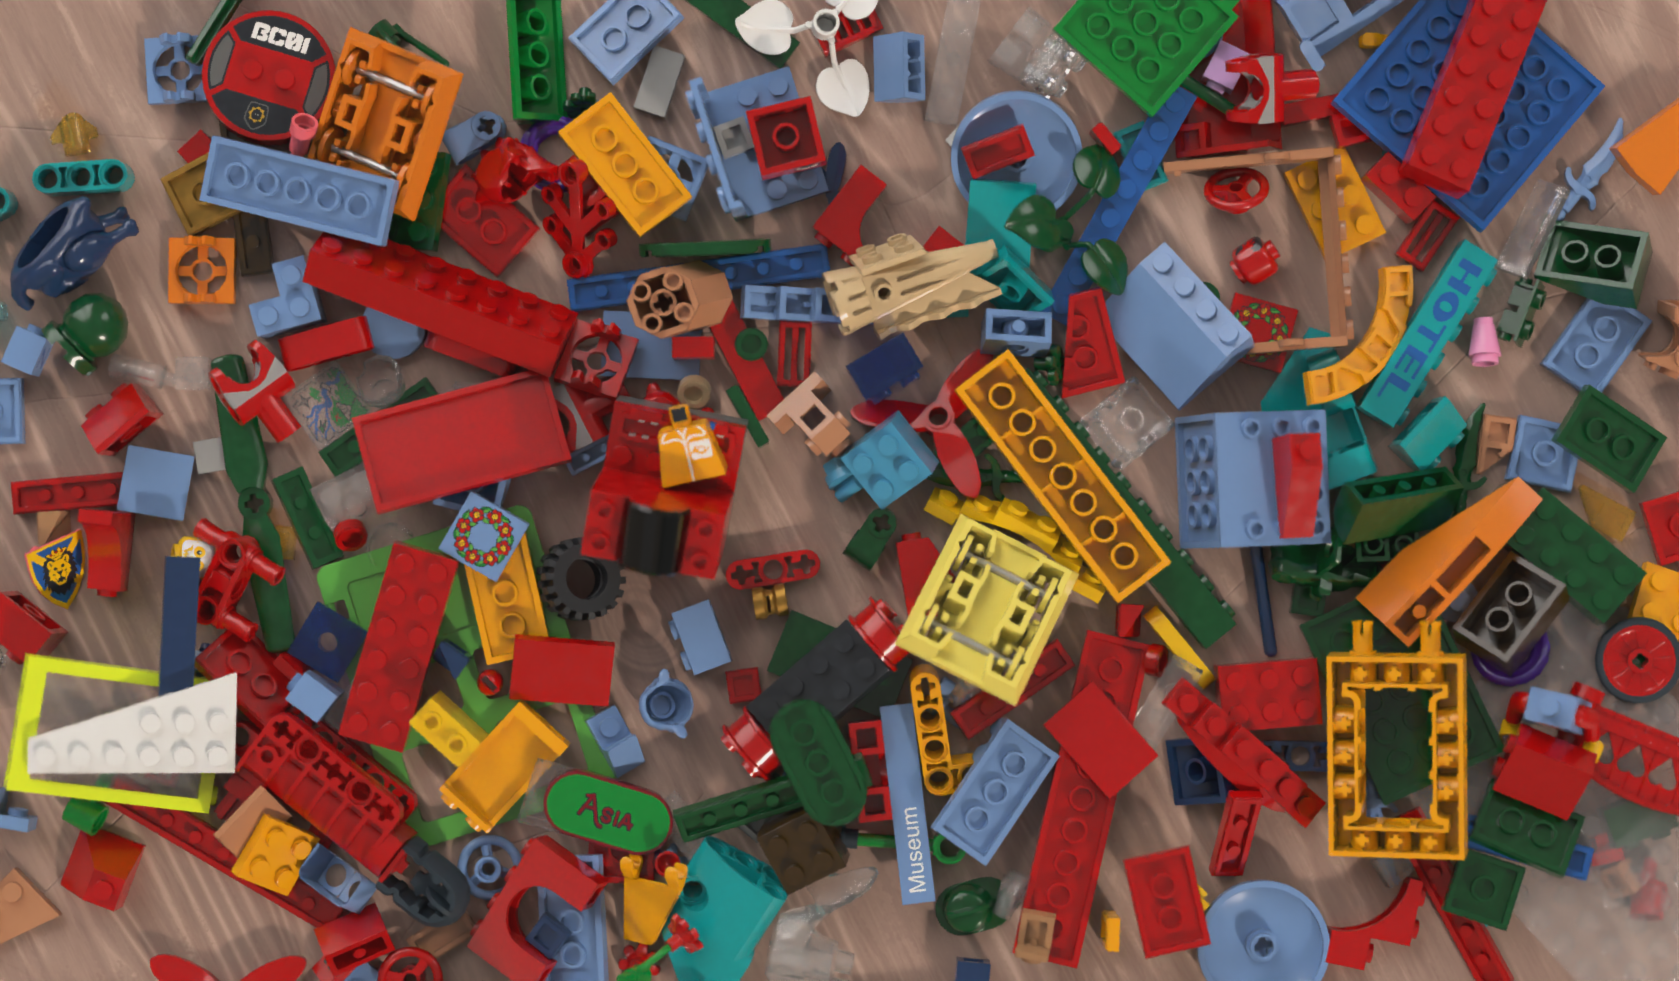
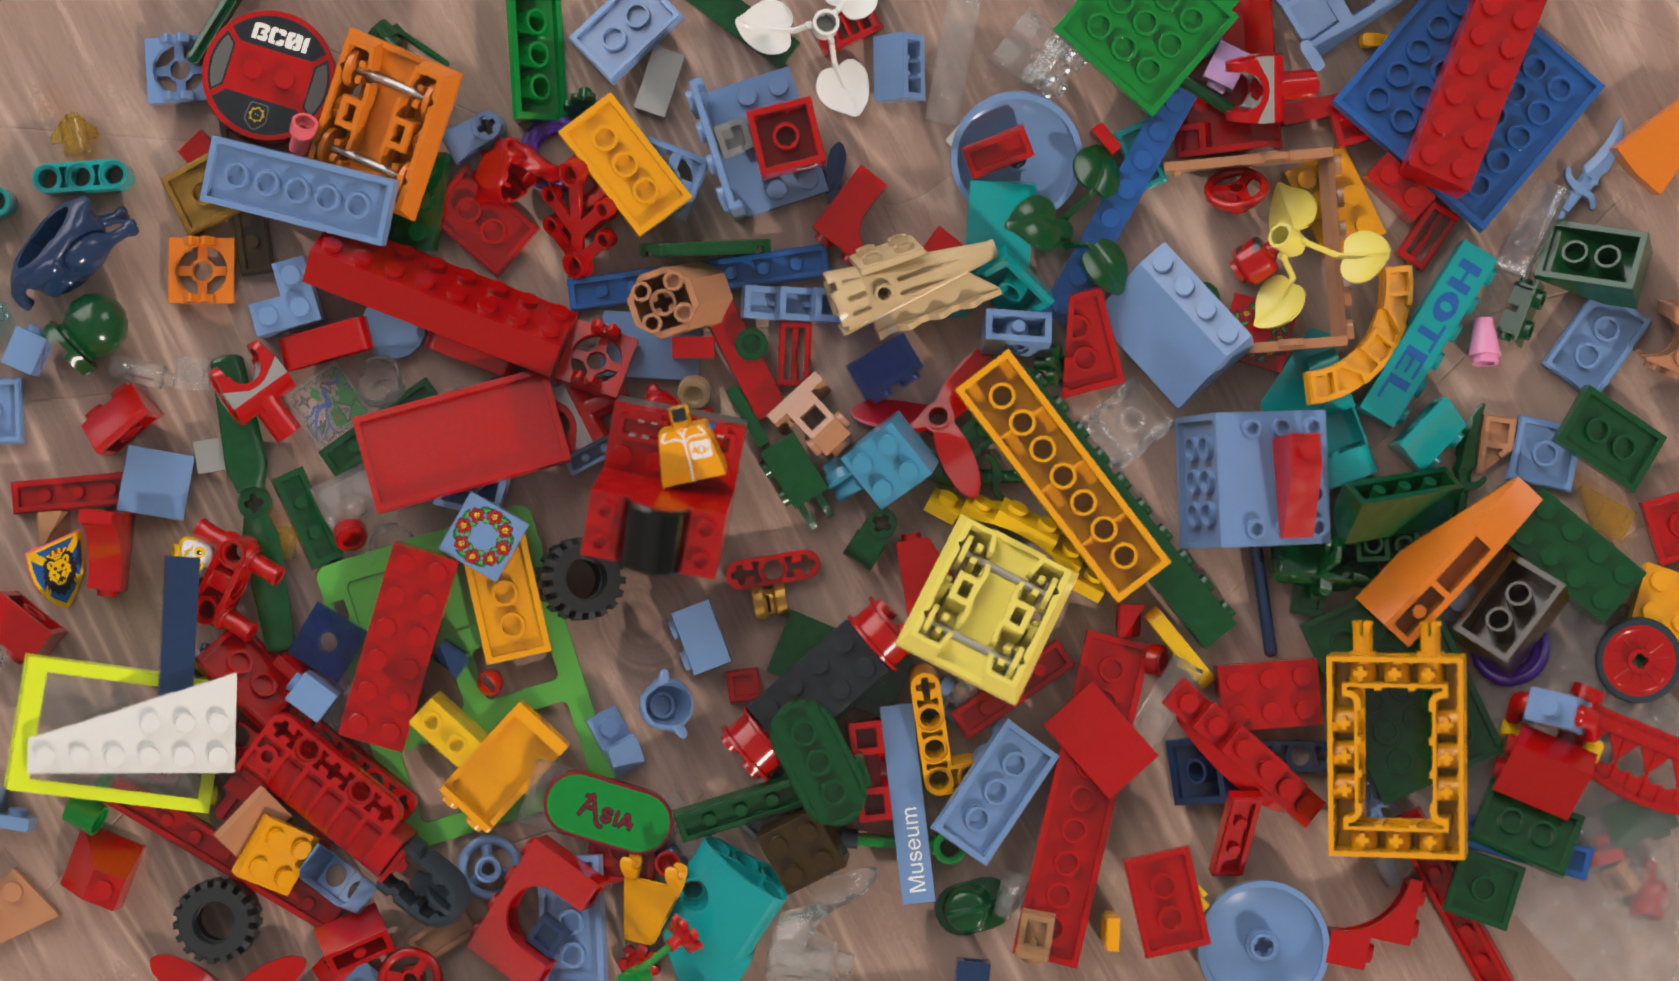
red tile [509,634,615,707] -> none
none -> black tyre [173,877,263,964]
none -> dark green hinge [758,432,835,530]
none -> light yellow plant [1253,182,1391,329]

